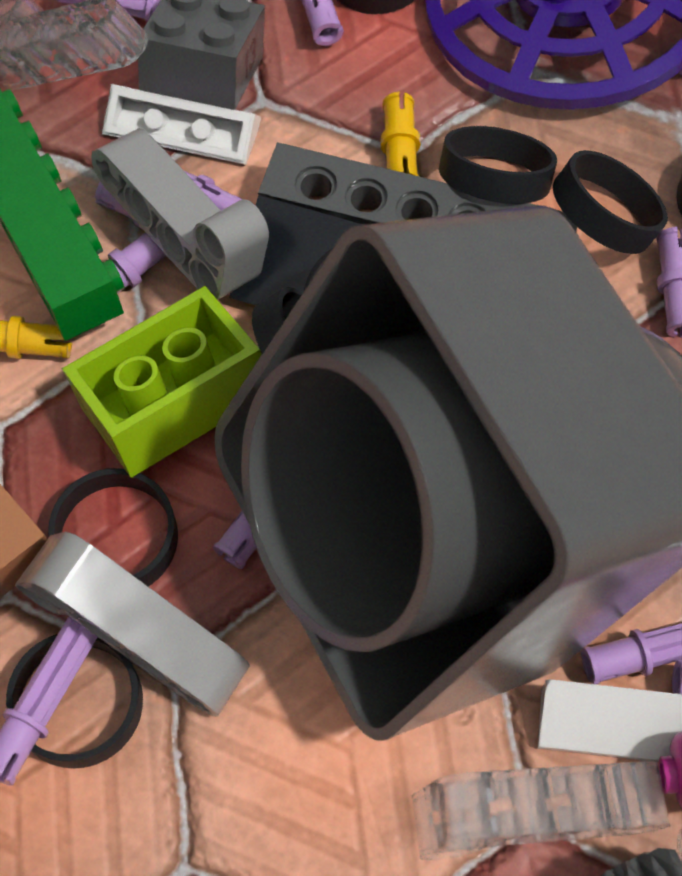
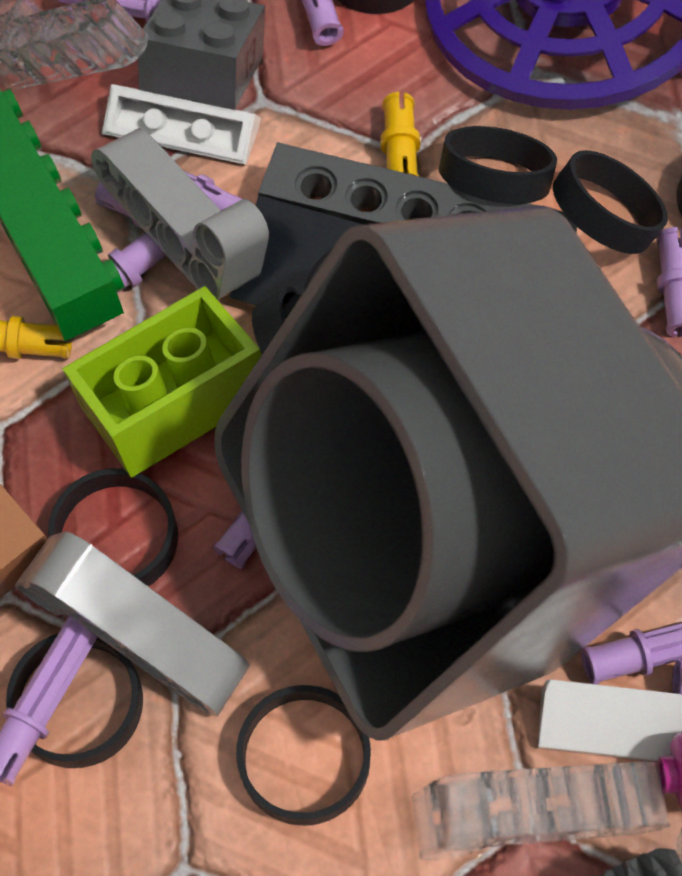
none -> black tyre [236,685,371,826]

